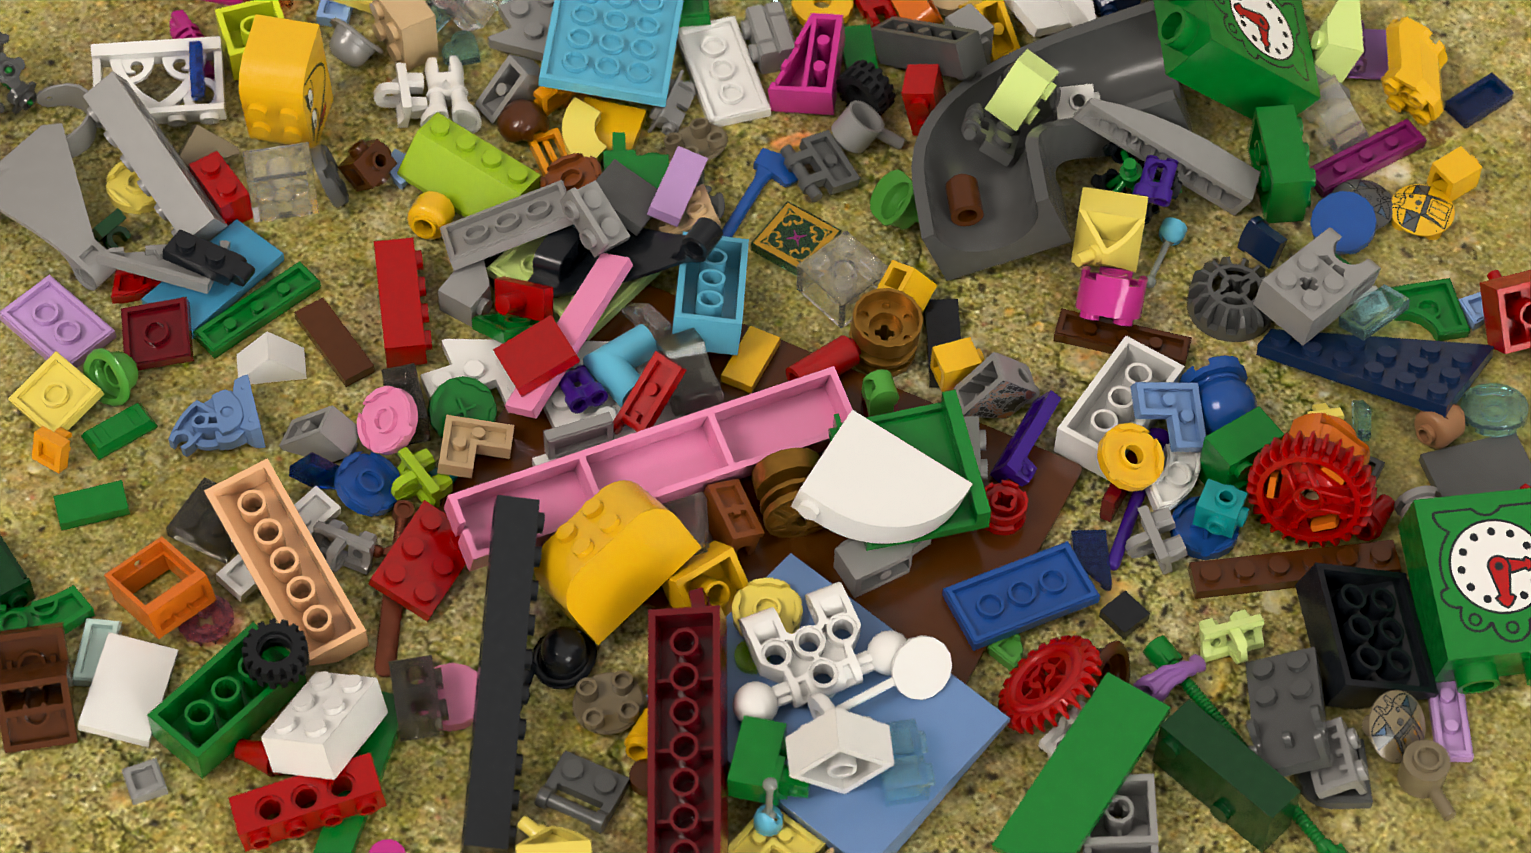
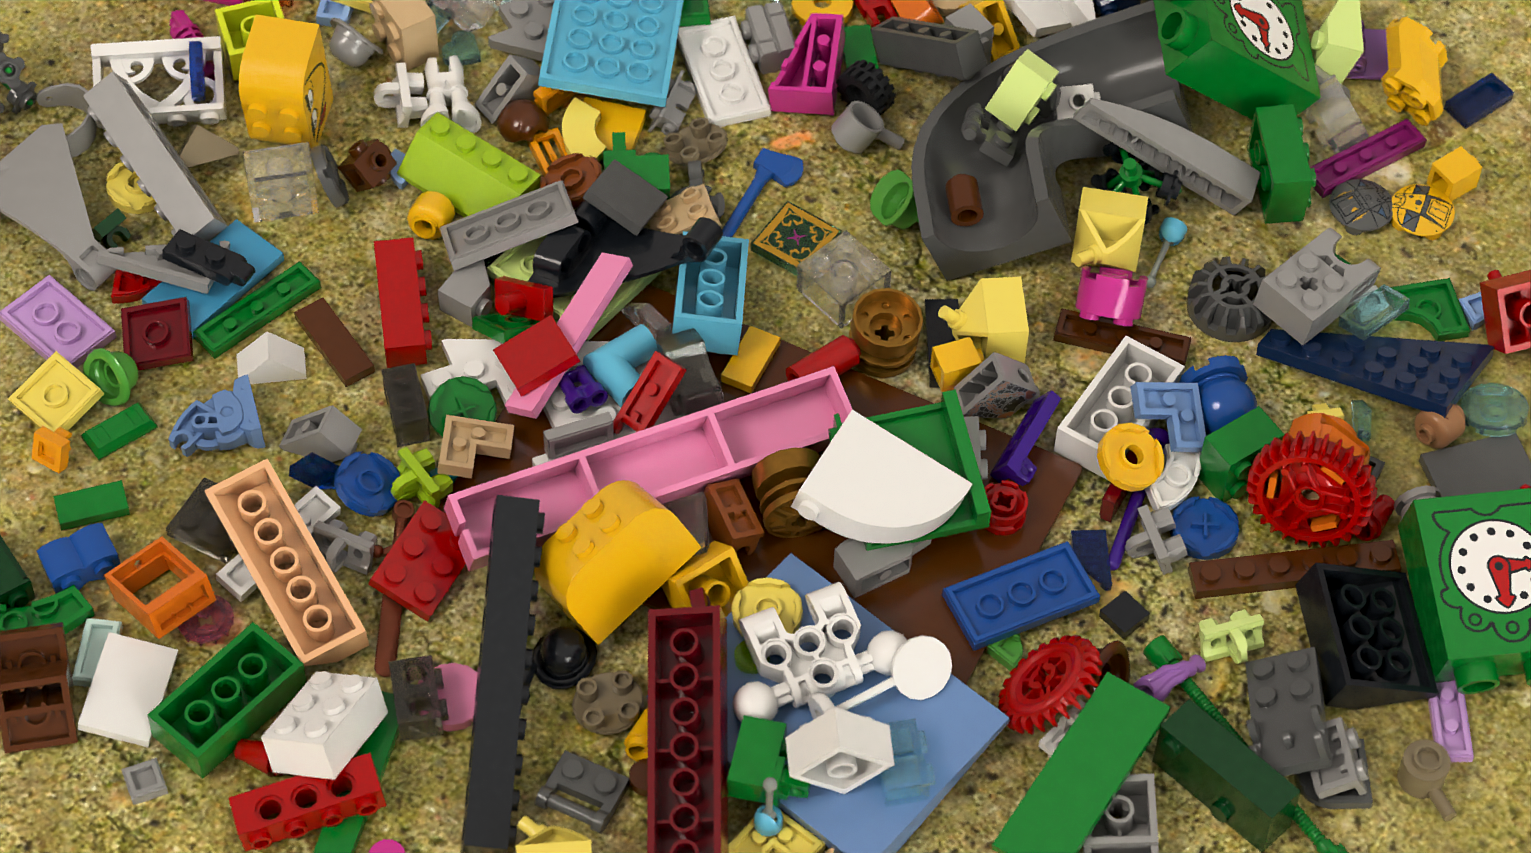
red brick [188,151,254,230] -> none
black tyre [242,619,309,689] -> none
bright pink tile [357,386,418,455] -> none
light grey bracket [560,180,630,257] -> none
lavender tile [647,146,708,227] -> none
dark grey plate [780,130,861,202] -> none
bright green leg [860,369,900,418] -> none
yellow brick [877,260,937,313] -> none
red brick [901,64,947,136] -> none
dark purple piece [1132,155,1178,207] -> none
teal brick [1192,479,1250,539] -> none
dark blue tile [1238,216,1288,269] -> none
blue tile [1310,191,1377,255] -> none
dark tan dish [1362,690,1426,763] -> none
none -> blue brick [37,523,121,594]
none -> light yellow piece [938,277,1029,364]

